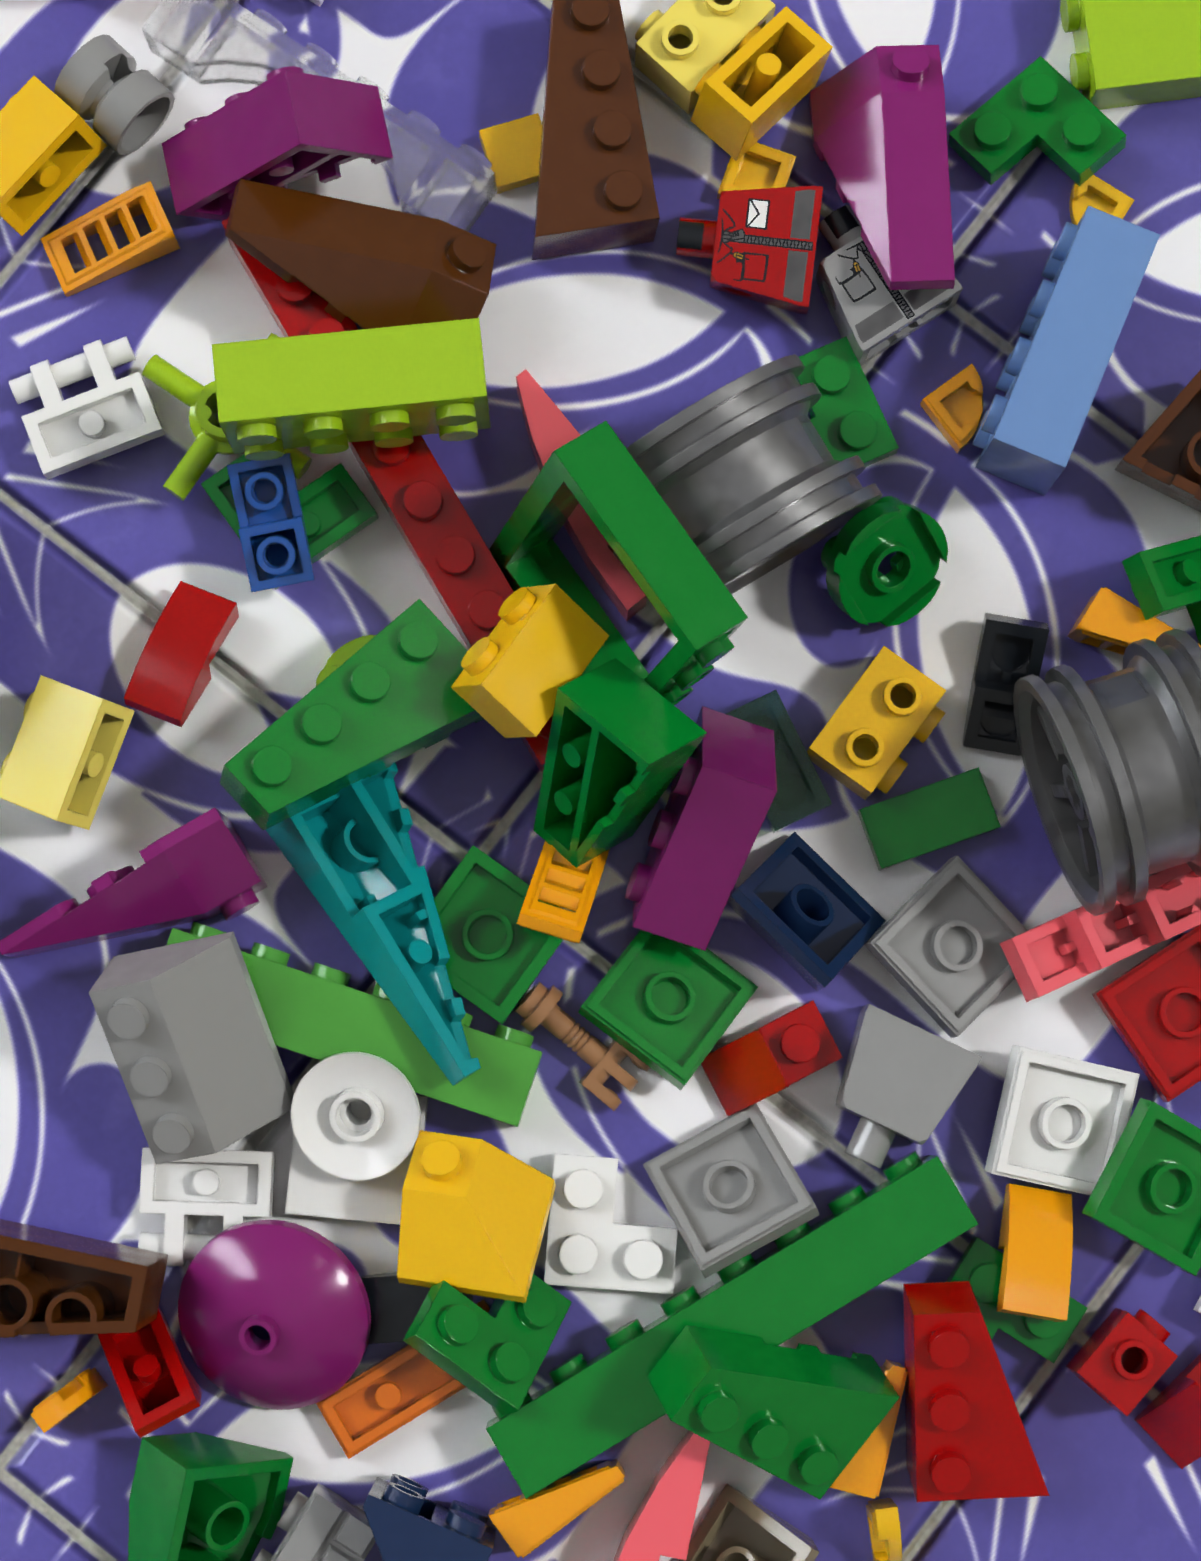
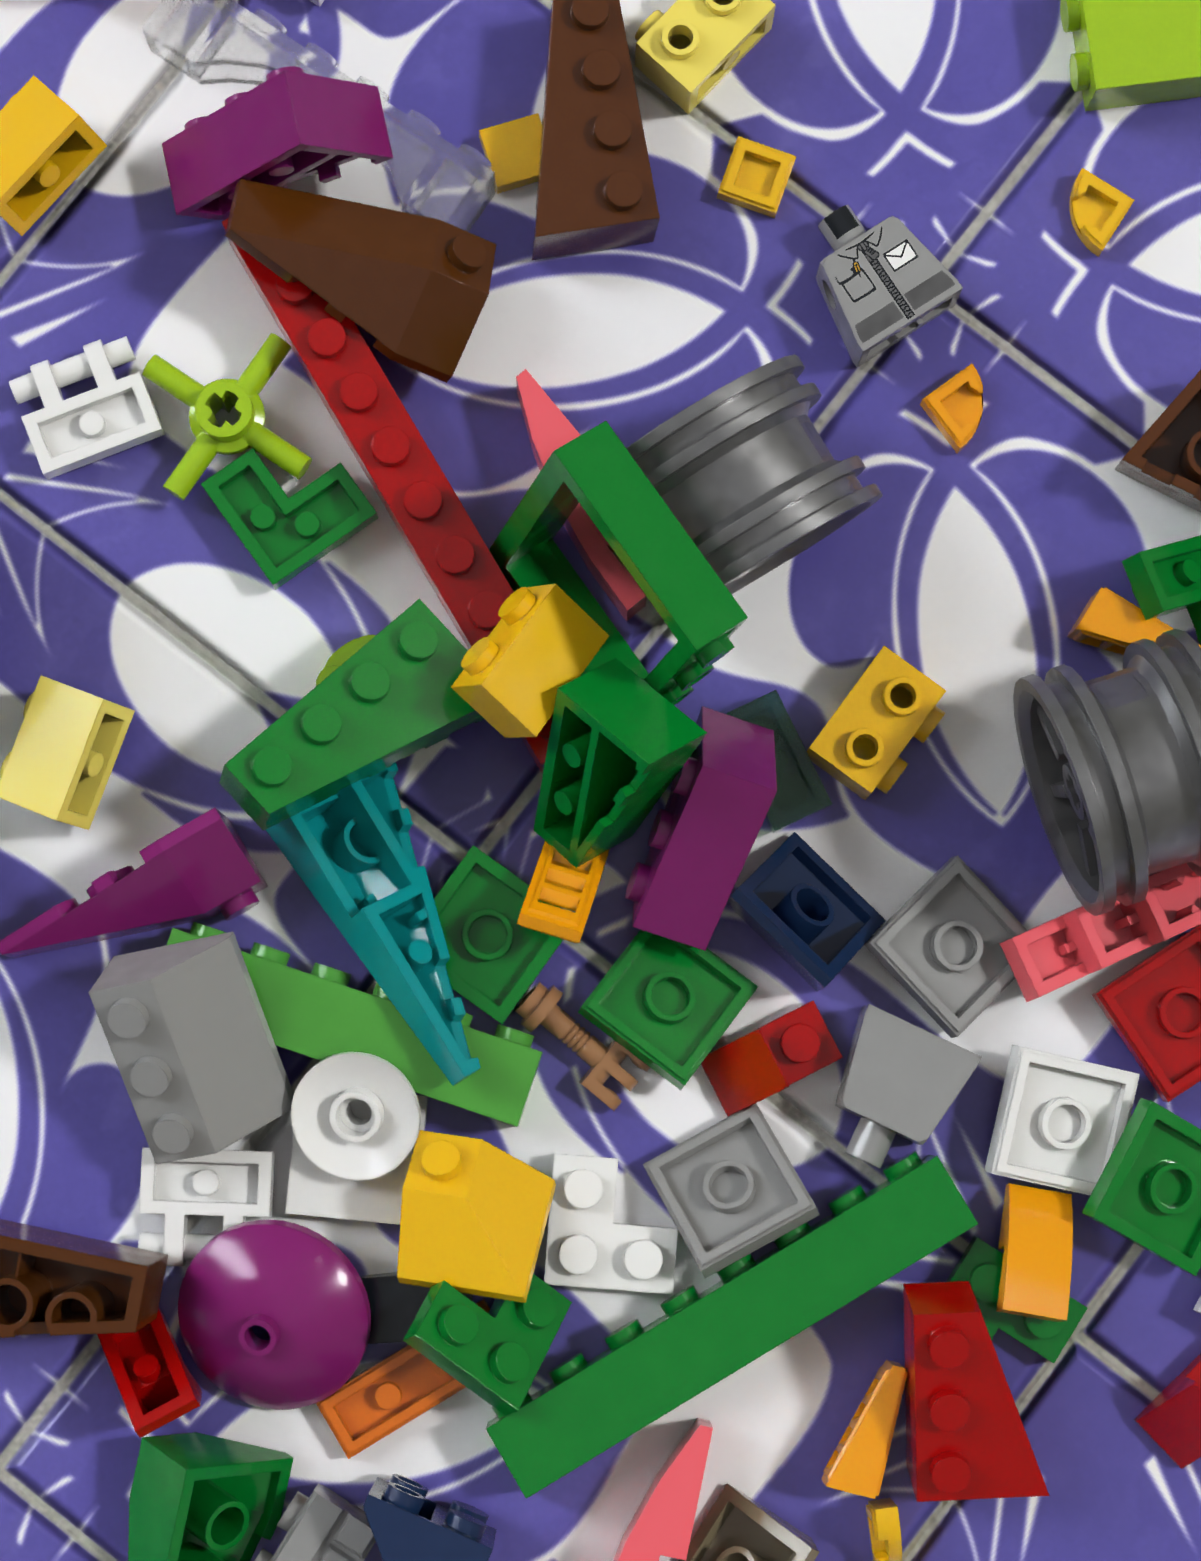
light orange tile [30,1367,108,1433] -> none
light orange slope [40,181,181,298] -> none
light grey wheel [54,34,175,155] -> none
red slope [124,581,239,727] -> none
lime brick [212,318,491,461] -> none
blue slope [227,453,315,592] -> none
light orange slope [488,1459,625,1558] -> none
green wedge [647,1325,900,1499] -> none
red torso [676,186,823,314] -> none
yellow brick [690,6,833,161] -> none
green plate [797,336,899,467] -> none
magenta wedge [809,45,955,290] -> none
green plate [821,496,948,627] -> none
green tile [857,767,1001,871] -> none
green plate [949,56,1126,186] -> none
black slope [962,613,1049,756] -> none
medium blue brick [972,206,1160,496] -> none
red brick [1066,1308,1178,1416] -> none

